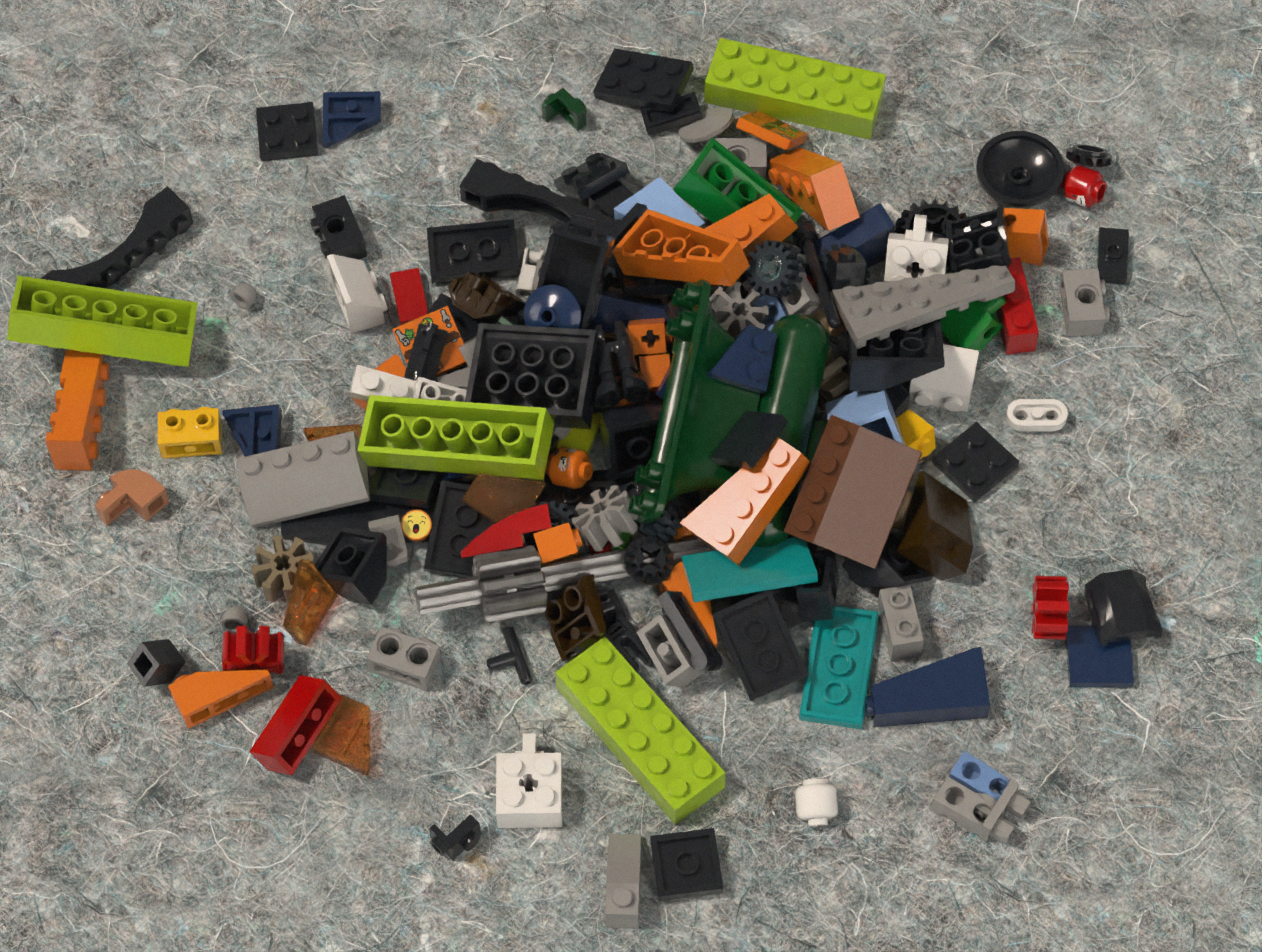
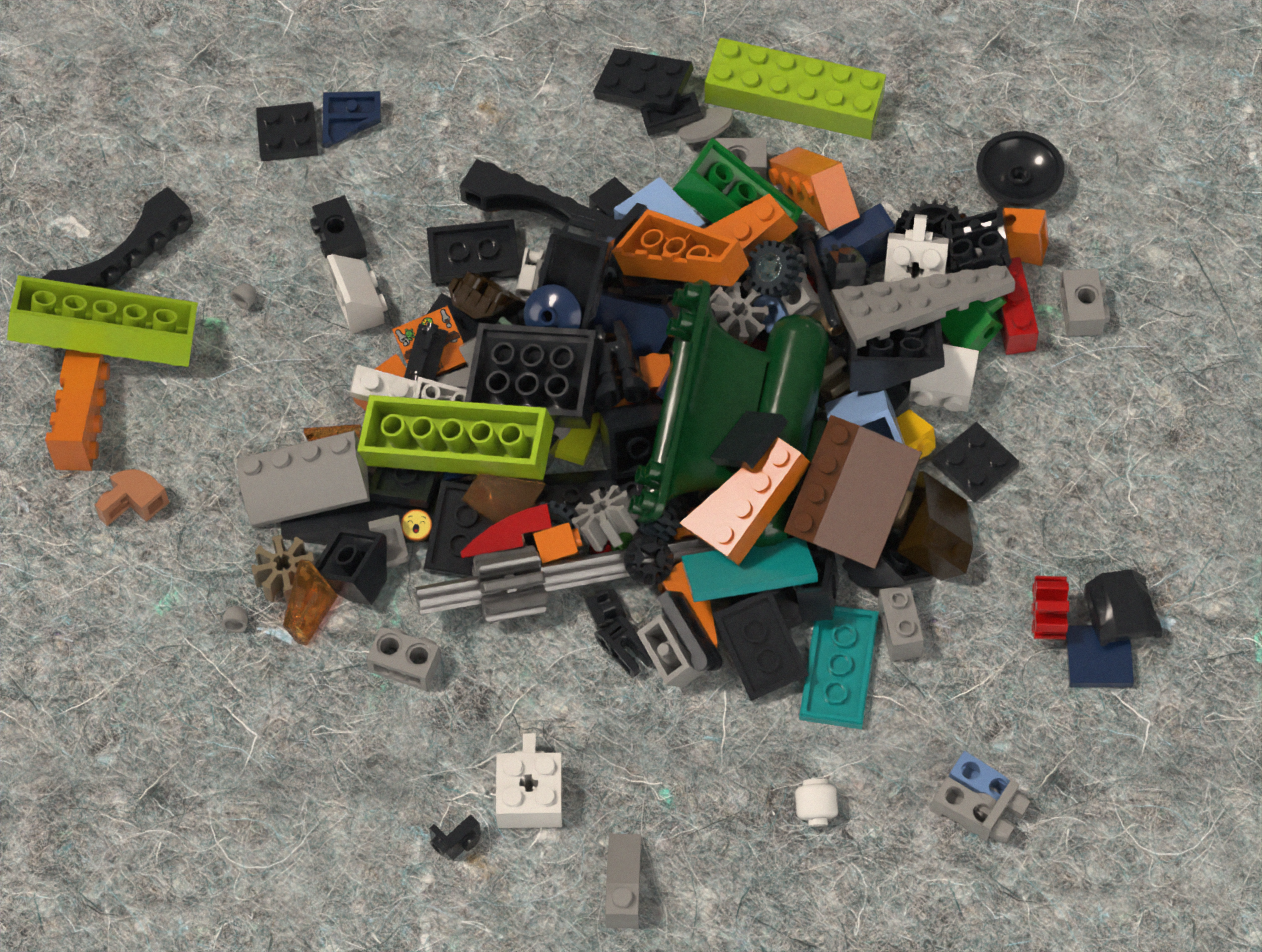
black brick [127,639,186,687] -> none
yellow brick [158,407,223,458] -> none
orange slope [168,670,274,729] -> none
dark blue wing [222,404,282,457] -> none
red gear [222,625,285,674] -> none
red brick [249,675,342,776] -> none
clear orange wing [312,695,371,776] -> none
red tile [390,268,428,325] -> none
black piece [486,627,533,685] -> none
dark green bracket [541,88,587,131] -> none
dark brown slope [545,574,606,661] -> none
orange head [546,447,593,489] -> none
black plate [553,153,630,201] -> none
lime brick [555,636,726,825] -> none
orange brick [628,318,673,355] -> none
black plate [650,828,724,901] -> none
dark blue wing [707,325,777,394] -> none
orange tile [736,111,809,150] -> none
dark blue slope [865,647,990,727] -> none
white plate [1006,399,1068,431] -> none
red head [1061,165,1107,208] -> none
black gear [1066,144,1113,167] -> none
black plate [1097,227,1129,285] -> none

